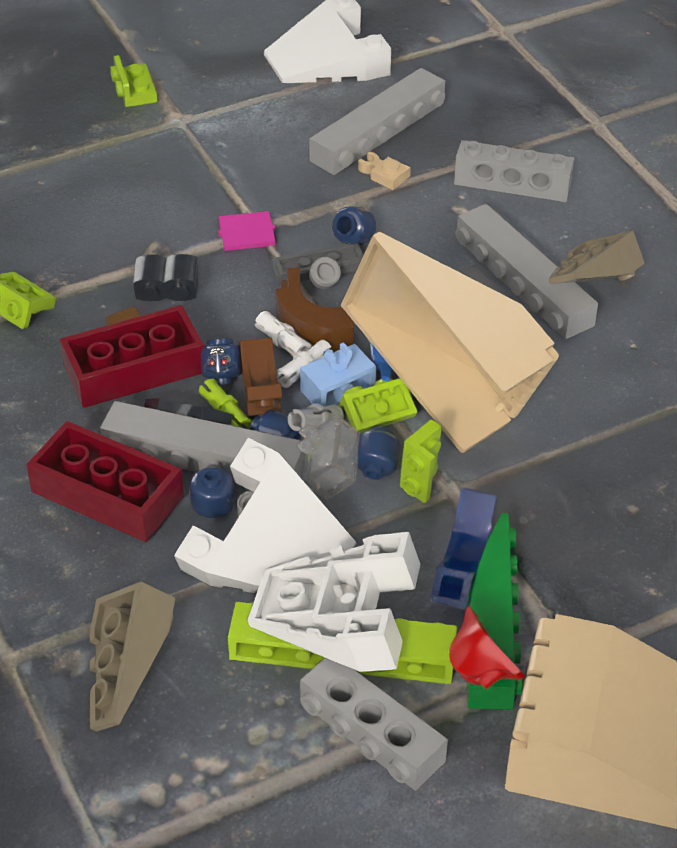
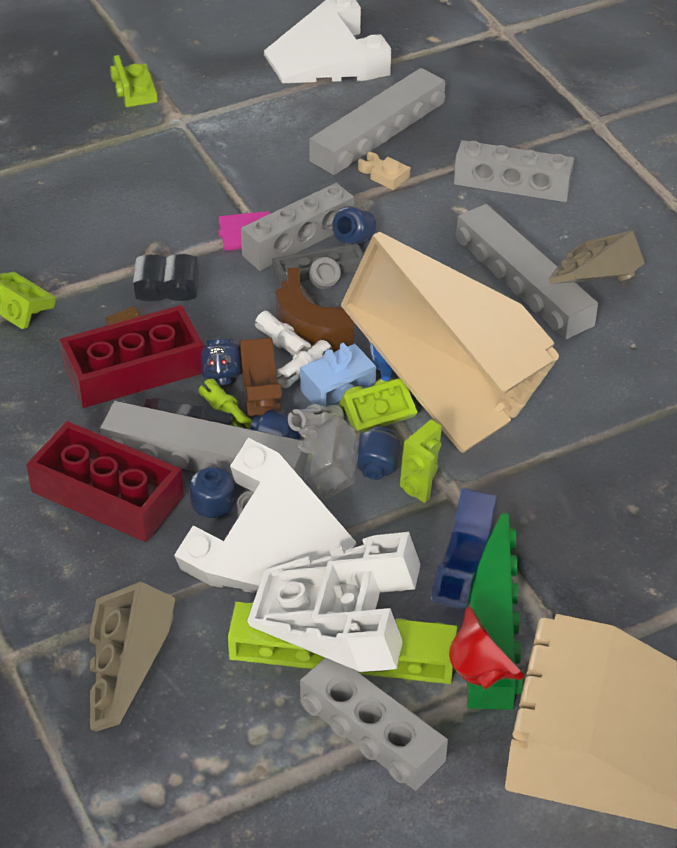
none -> light grey brick [241,183,354,271]

